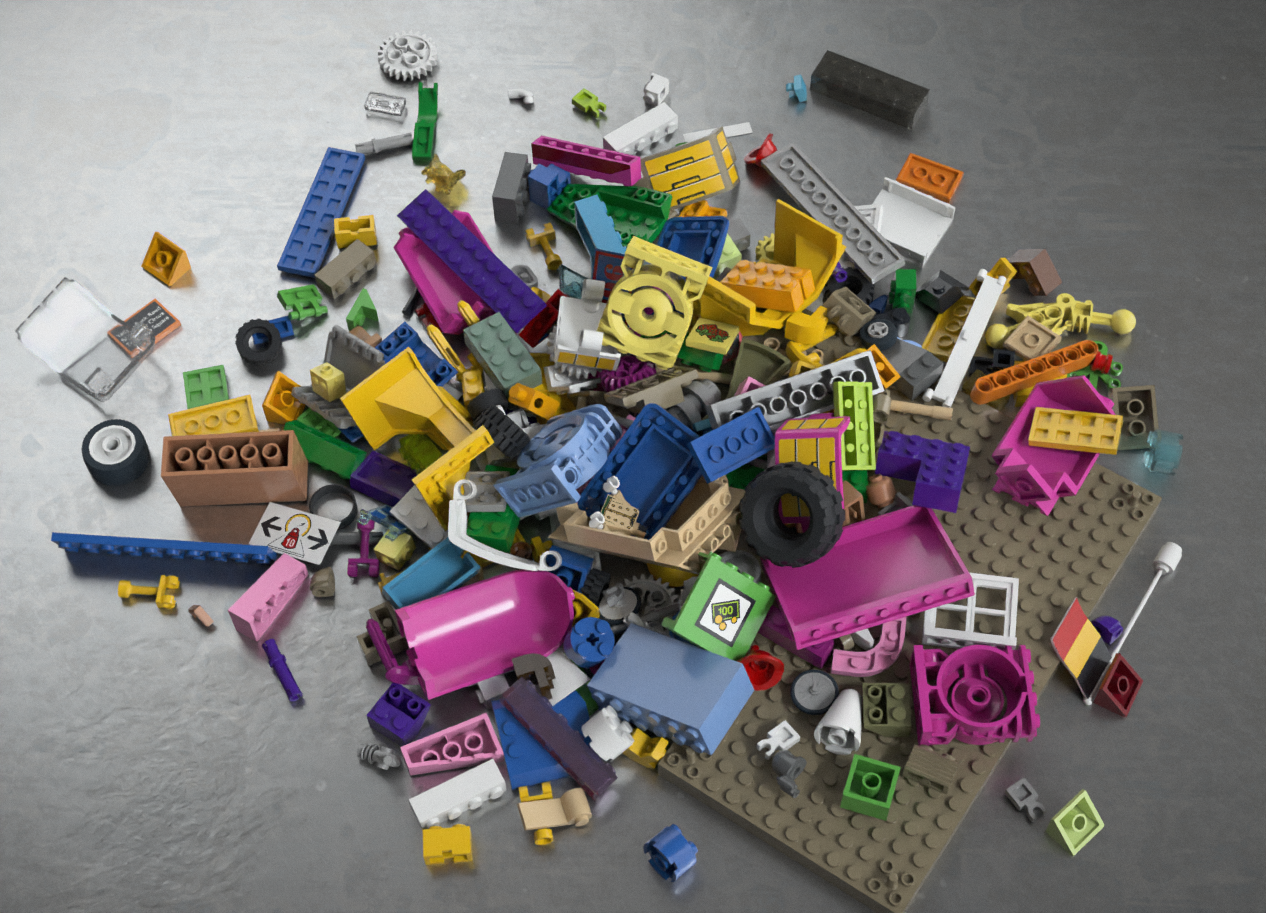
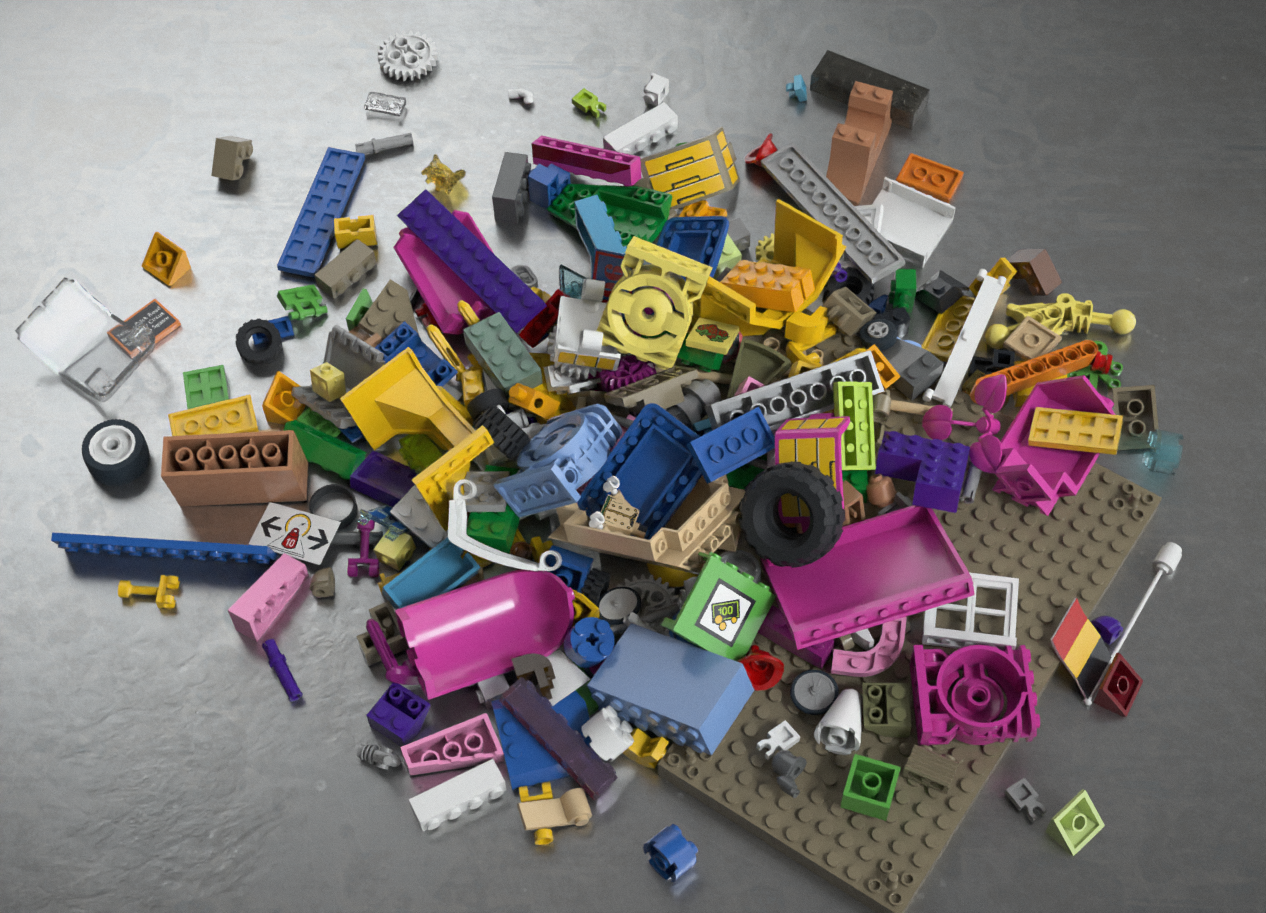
nougat tile [188,605,214,627] -> none
green piece [412,82,438,161] -> none
yellow brick [423,824,473,865] -> none
yellow bar [525,222,562,270] -> none
light grey tile [601,583,625,607] -> none
white sticker [683,122,752,142] -> none
none -> dark tan brick [211,136,253,180]
none -> dark tan plate [358,279,420,341]
none -> nougat piece [826,81,893,206]
none -> dark pink plant [922,374,1007,473]
none -> light grey pin [960,459,982,504]

